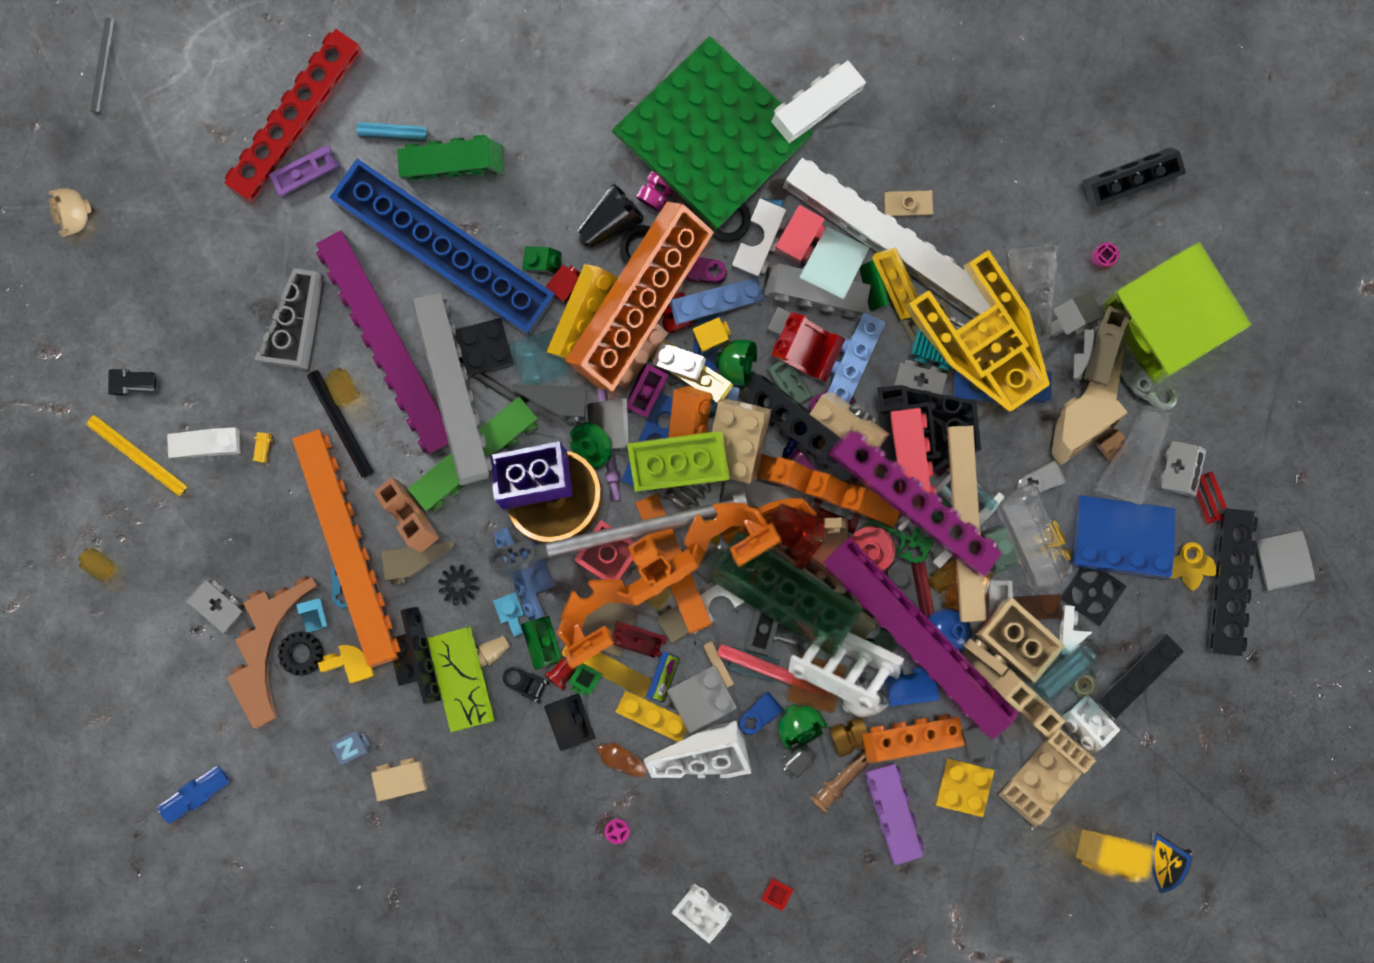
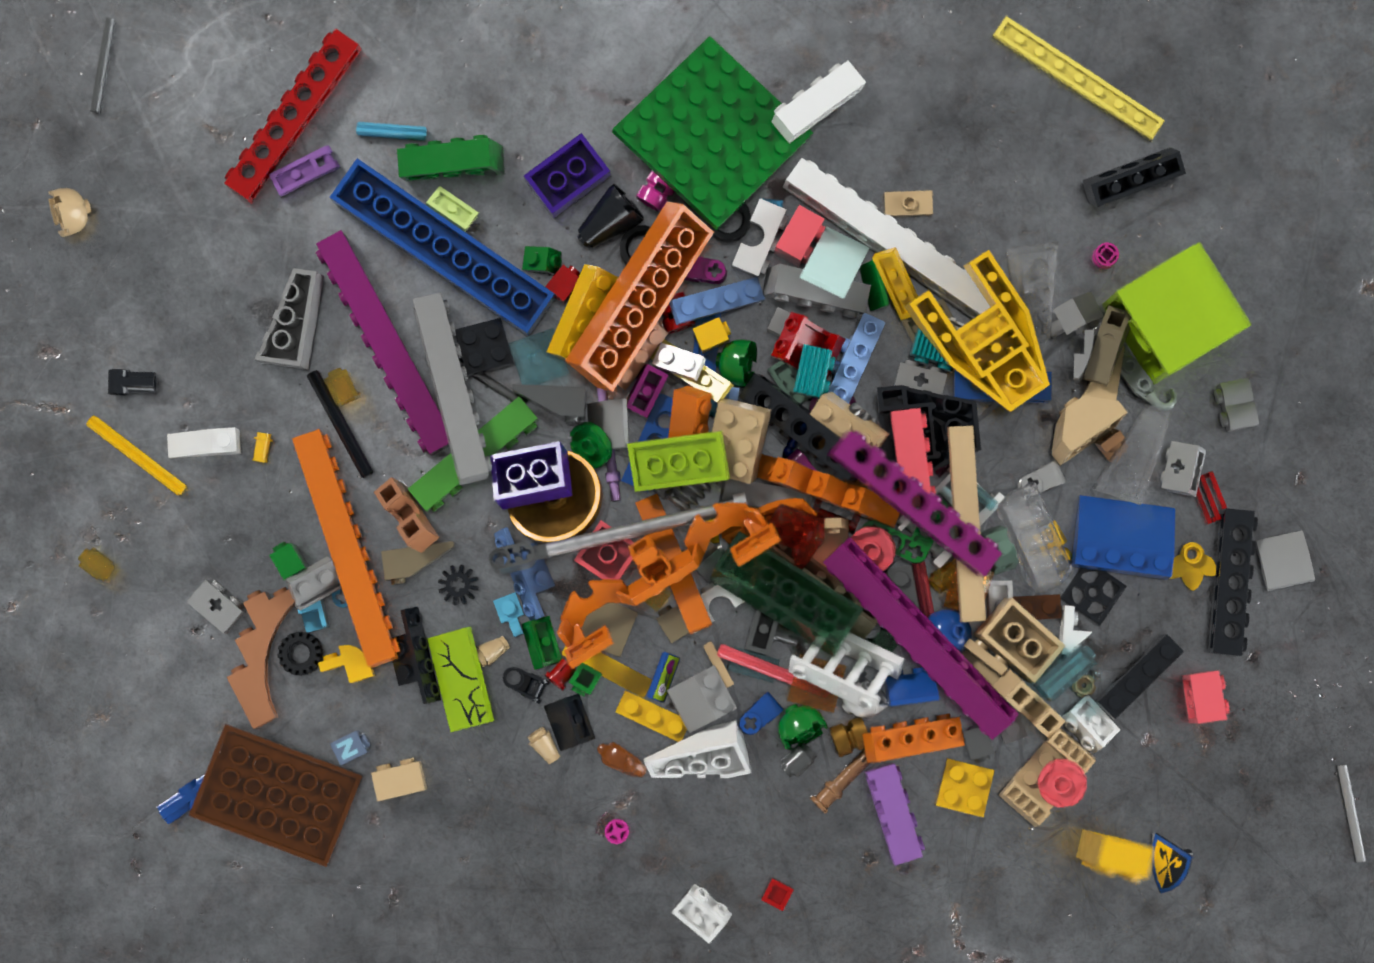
dark red hinge [611,621,668,658] -> none
none -> reddish brown plate [189,723,363,867]
none -> green brick [269,542,309,581]
none -> light grey plate [285,556,342,611]
none -> yellowish green plate [425,186,479,232]
none -> dark purple brick [524,133,611,218]
none -> tan cone [527,727,560,764]
none -> teal brick [793,344,836,399]
none -> light yellow tile [992,16,1165,142]
none -> coral tile [1038,759,1087,808]
none -> coral brick [1181,671,1229,724]
none -> light grey brick [1214,378,1259,432]
none -> light grey bar [1337,764,1366,862]

